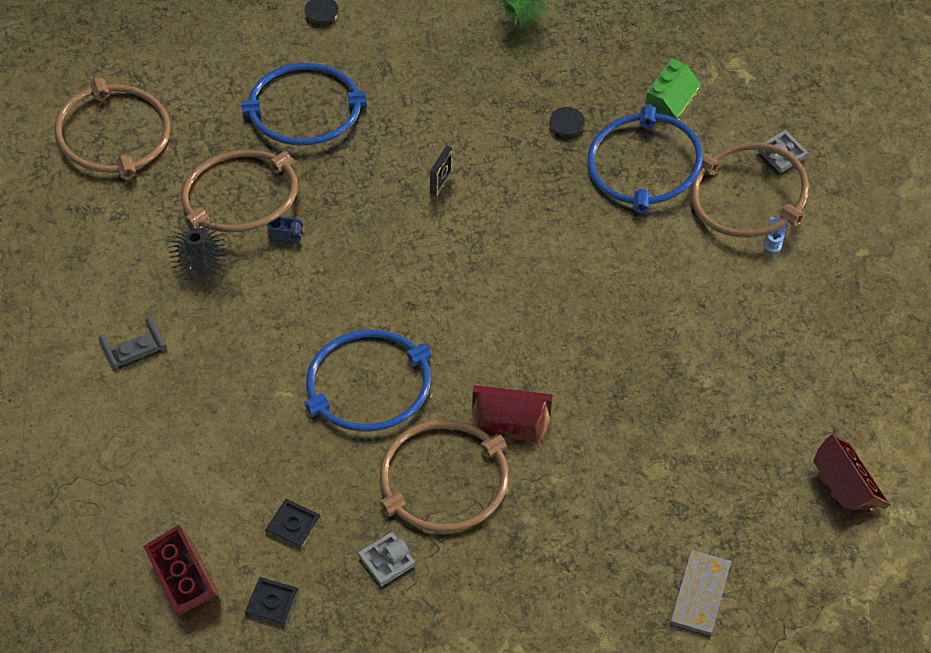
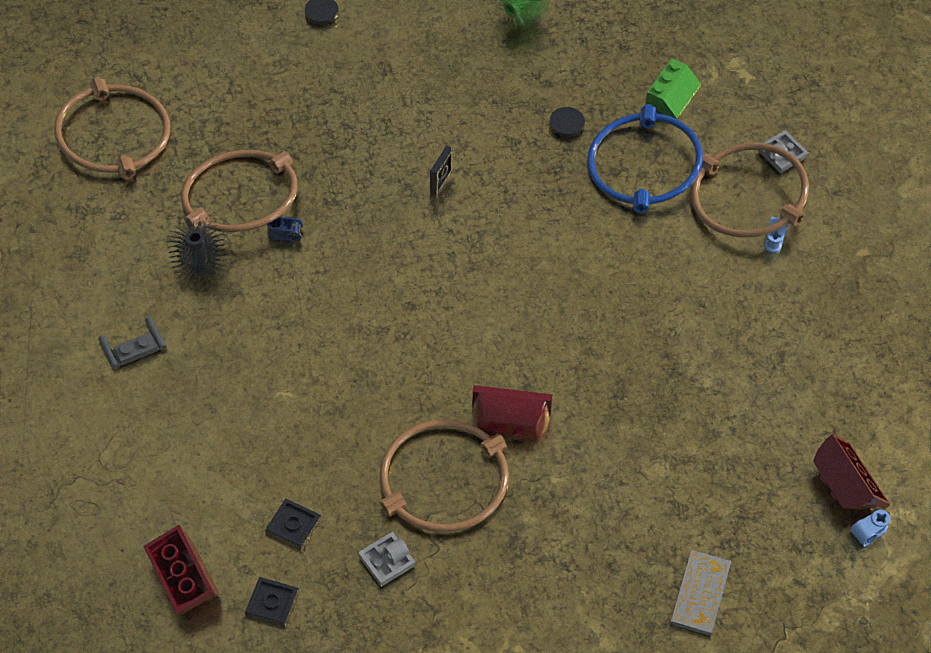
blue piece [241,63,367,145] -> none
blue piece [304,330,432,432] -> none
none -> light blue piece [850,510,891,547]

